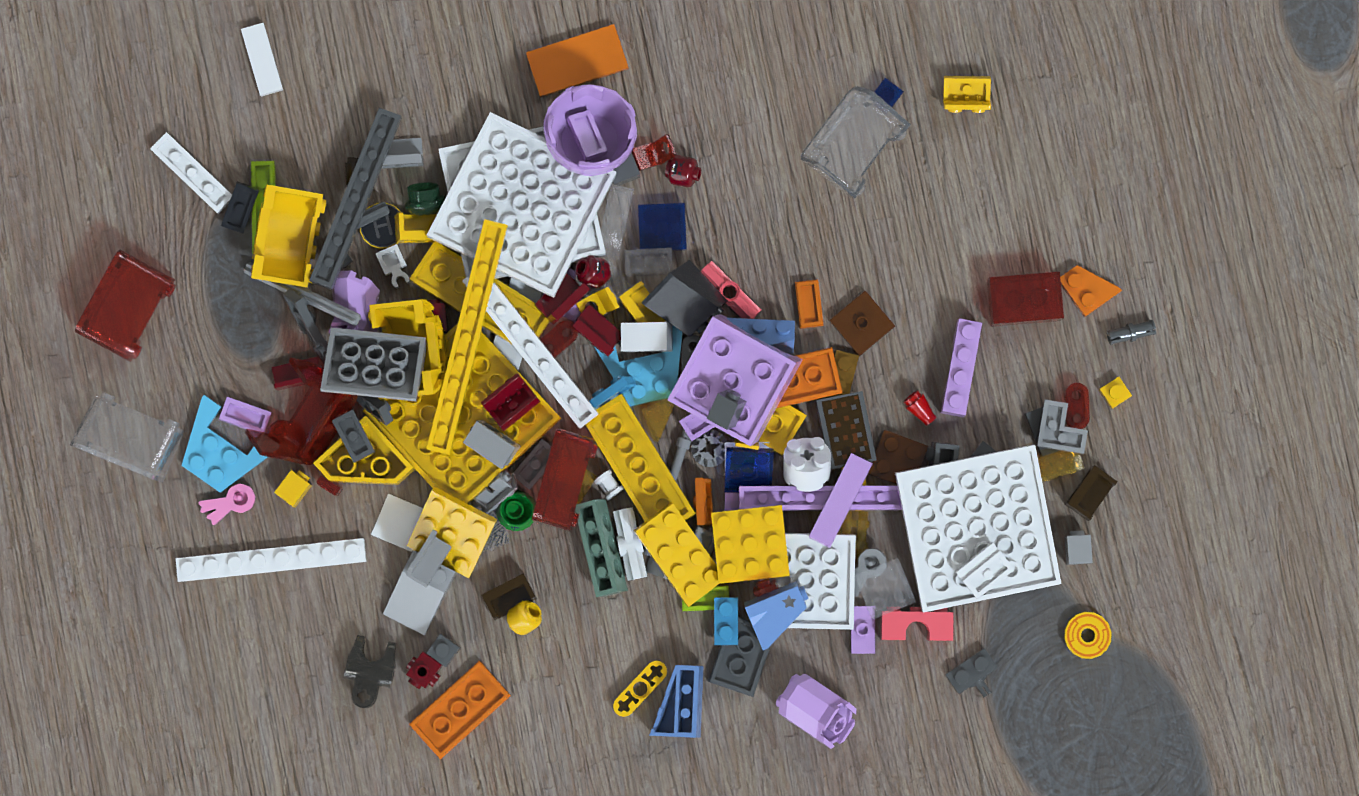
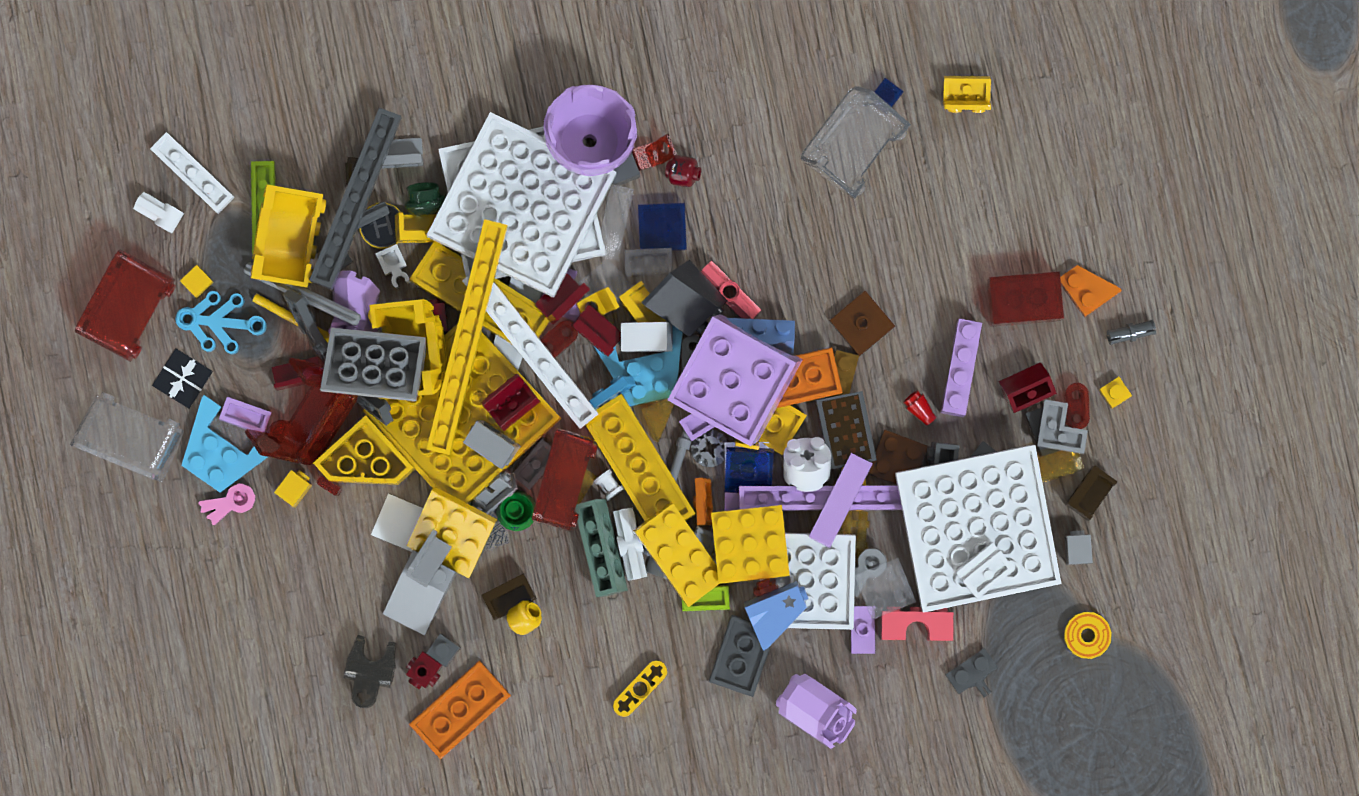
white plate [176,538,367,582] -> none
black plate [221,181,259,234] -> none
white tile [241,23,283,97] -> none
dark grey plate [332,410,375,463] -> none
orange tile [526,24,629,98] -> none
lavender tile [567,110,608,161] -> none
dark red head [575,255,611,288] -> none
medium blue wedge [649,665,704,738] -> none
dark grey brick [707,390,747,430] -> none
dark azure plate [714,598,738,645] -> none
orange tile [795,279,824,329] -> none
none -> white piece [133,192,184,233]
none -> black sticker [152,348,213,409]
none -> medium azure plant [175,291,267,354]
none -> yellow tile [180,265,214,298]
none -> yellow bar [252,293,330,343]
none -> dark red brick [998,362,1057,413]

